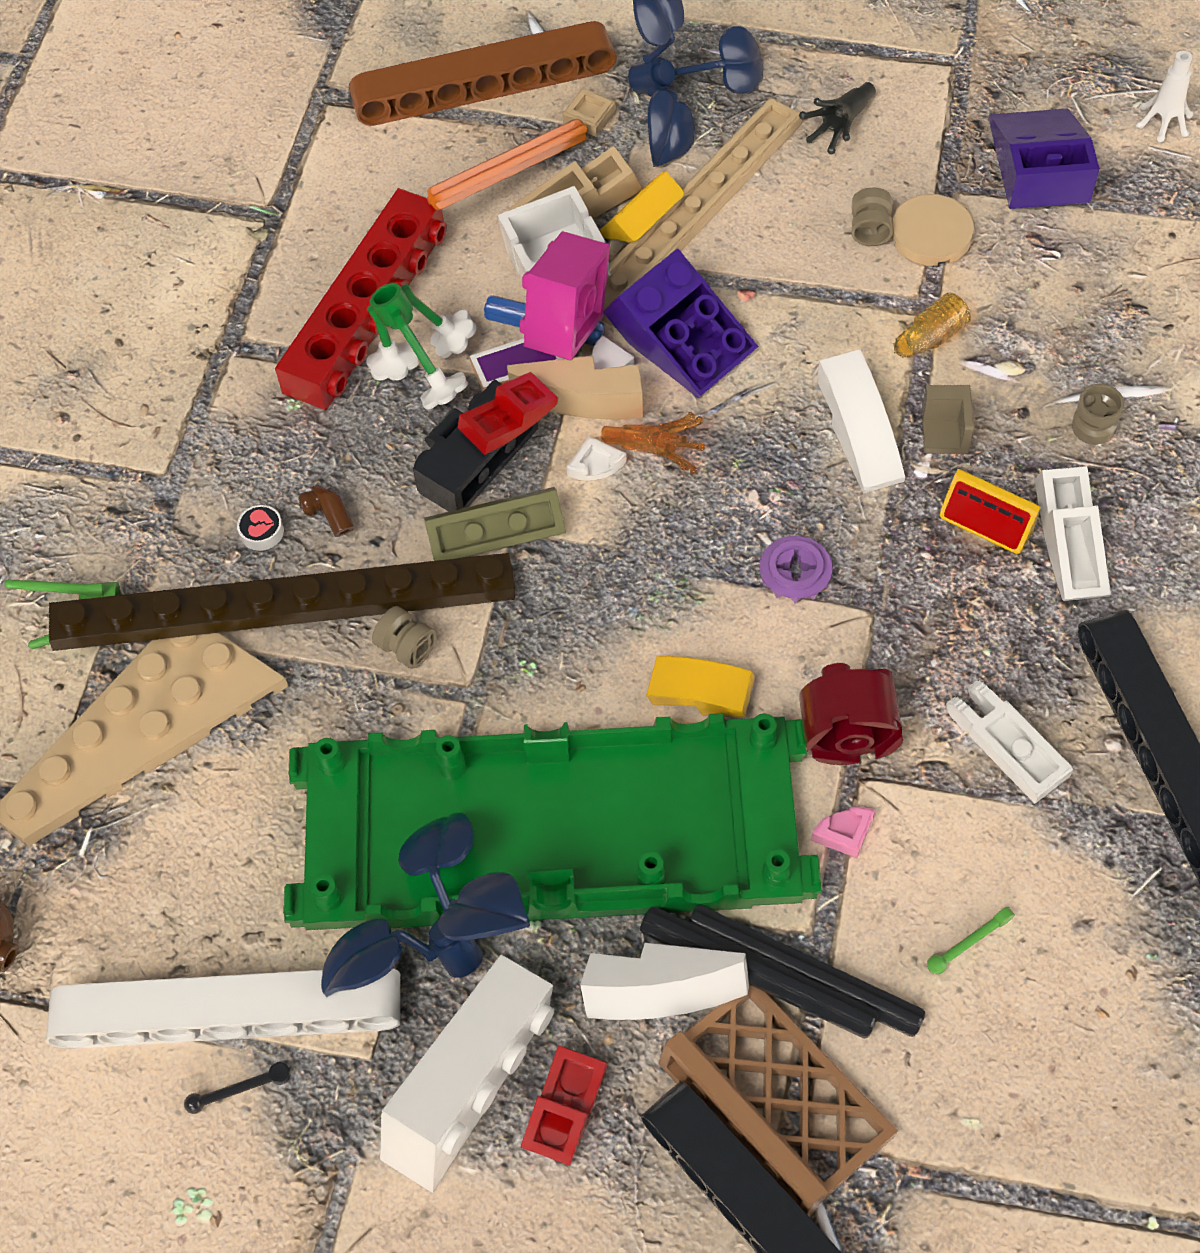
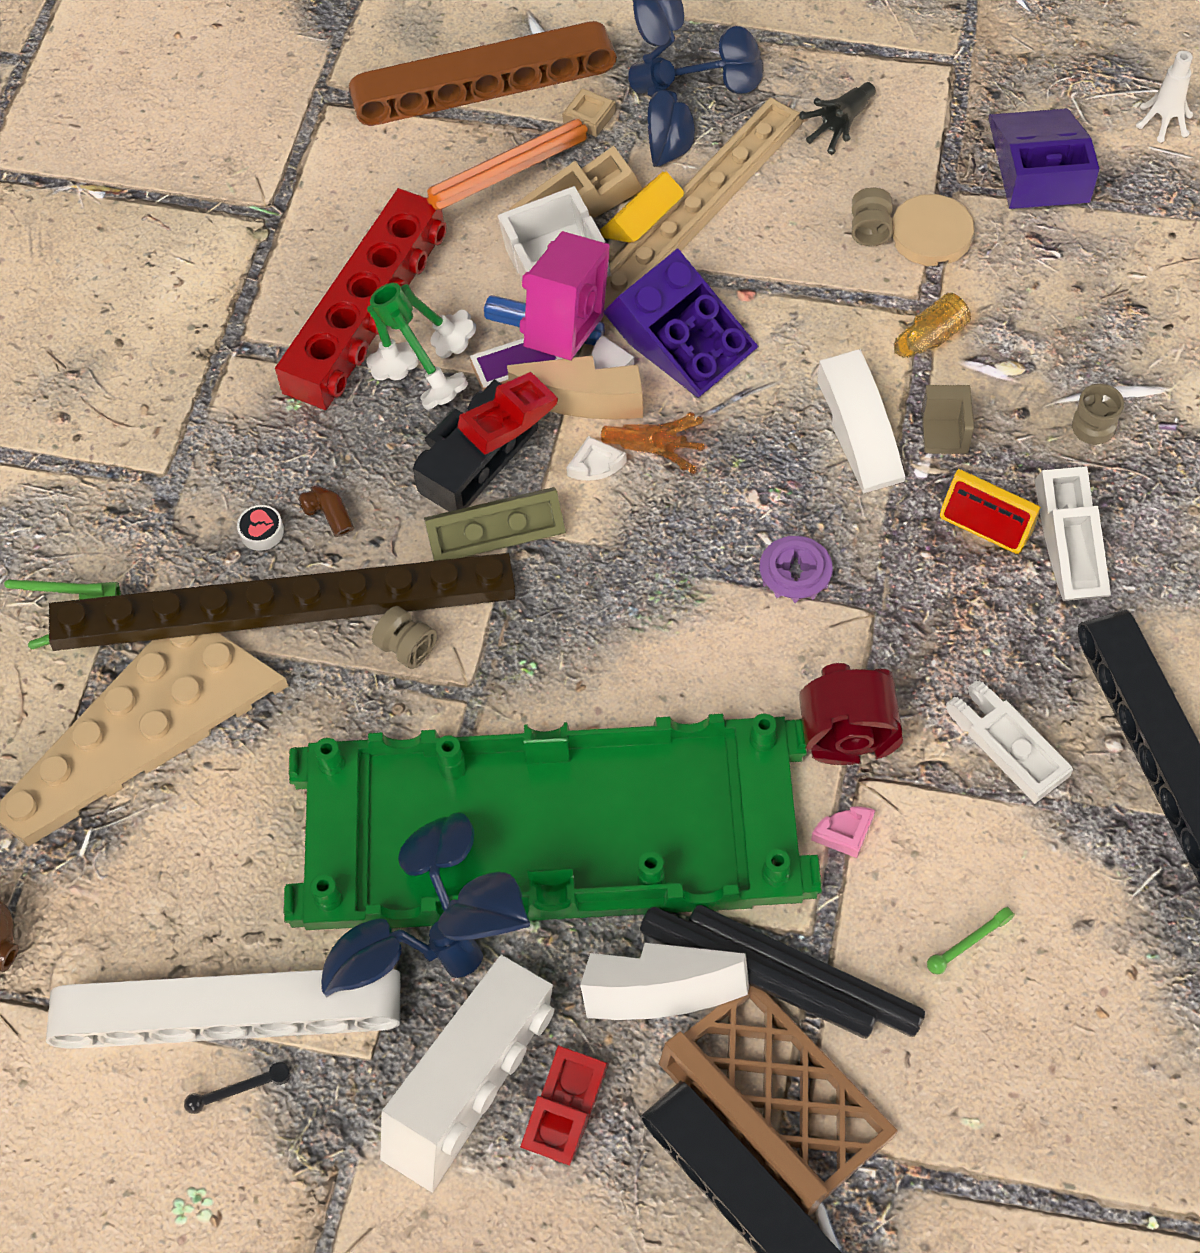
yellow slope [646,656,755,717] -> none

